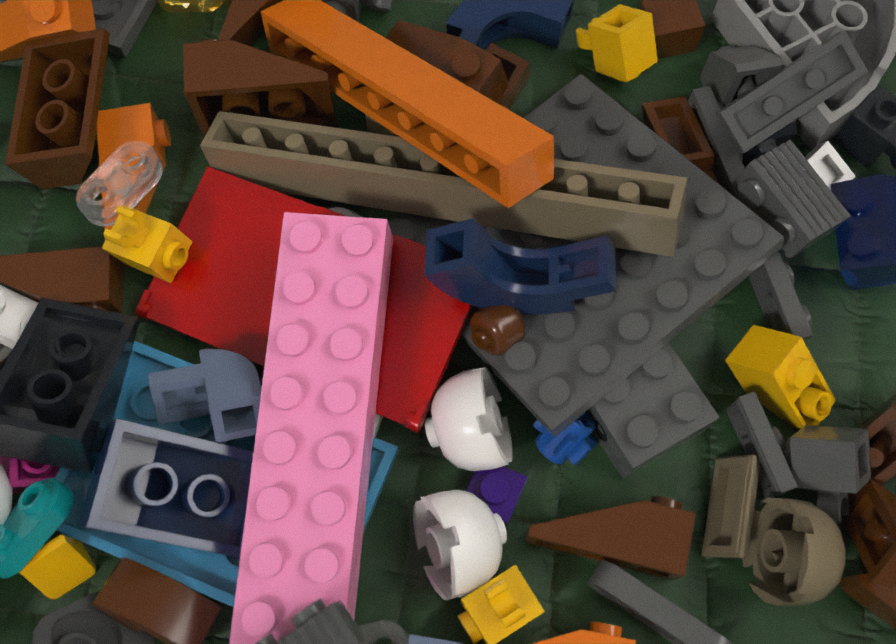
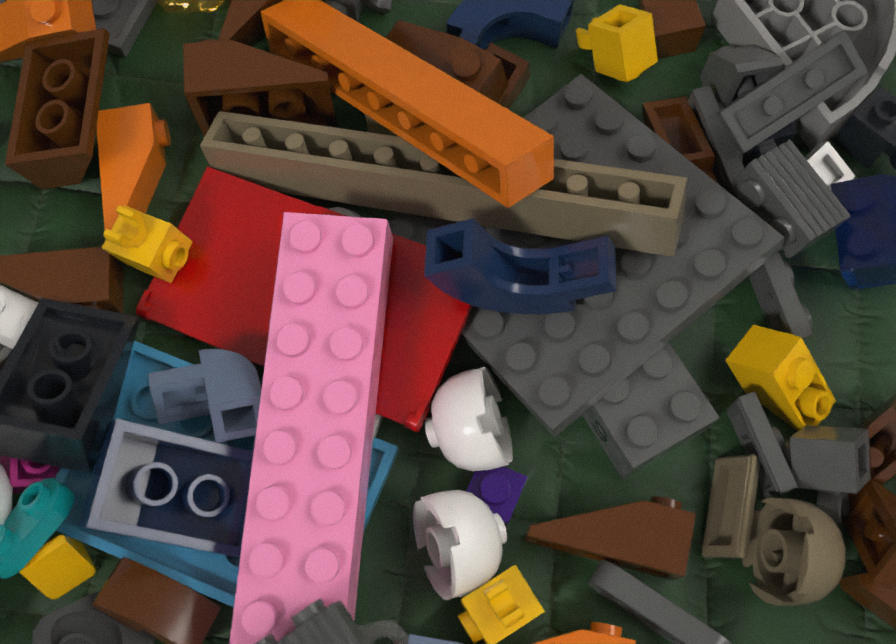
clear plate [76,141,163,226] -> none
reddish brown piece [470,305,525,355] -> none
blue gear [533,411,598,465] -> none

